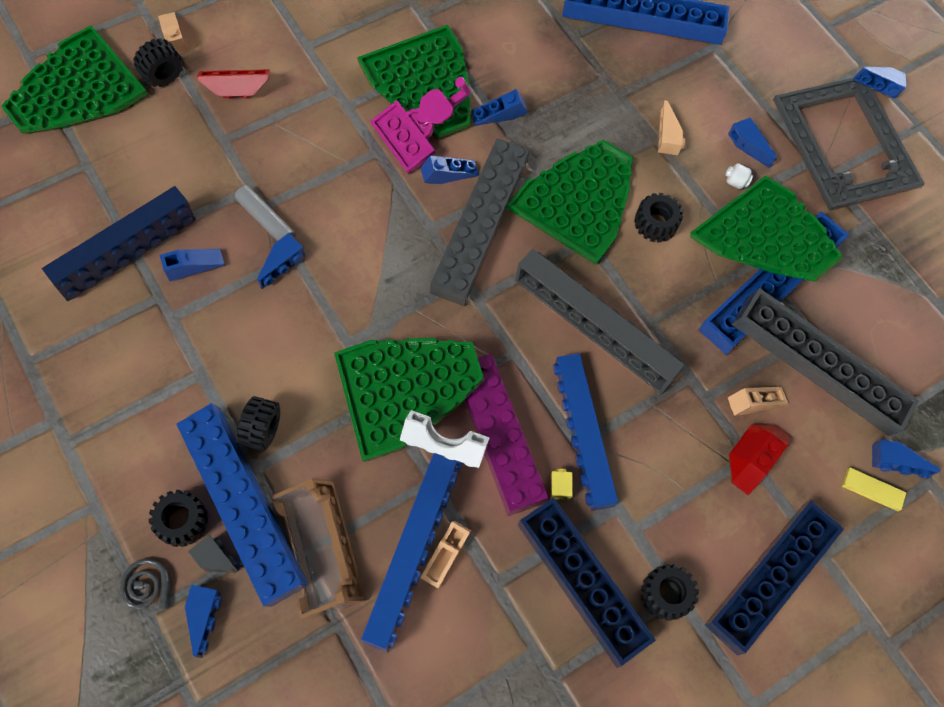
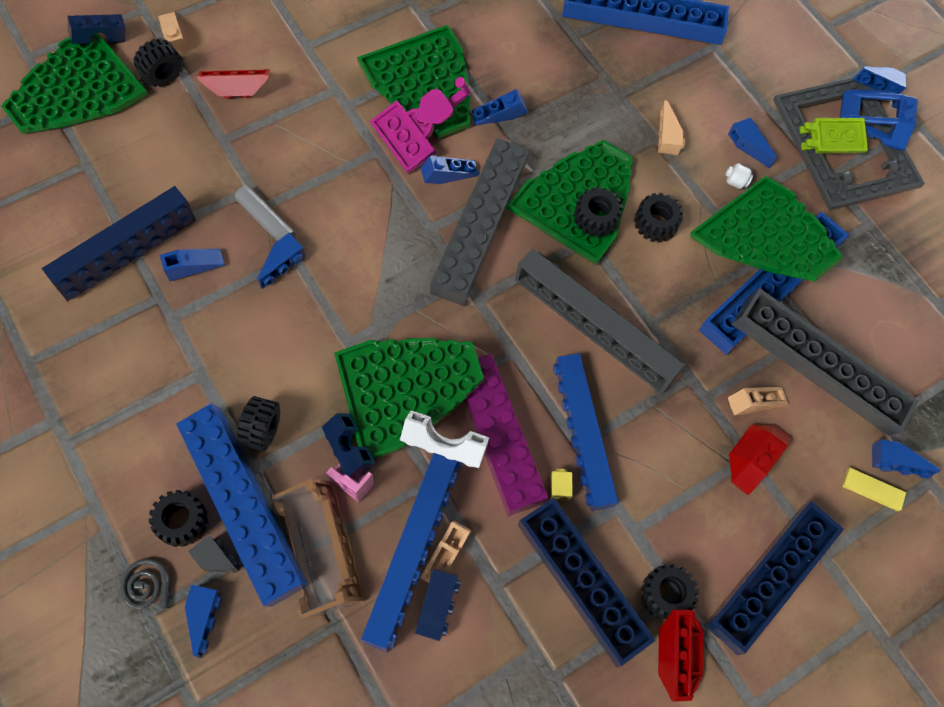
none -> dark blue arch [67,14,126,44]
none -> dark blue arch [322,413,376,478]
none -> bright pink panel [326,463,374,503]
none -> dark blue brick [415,568,461,641]
none -> black tyre [574,187,622,238]
none -> red wedge [658,610,704,702]
none -> lime tile [799,118,868,154]
none -> blue windscreen [839,89,918,151]

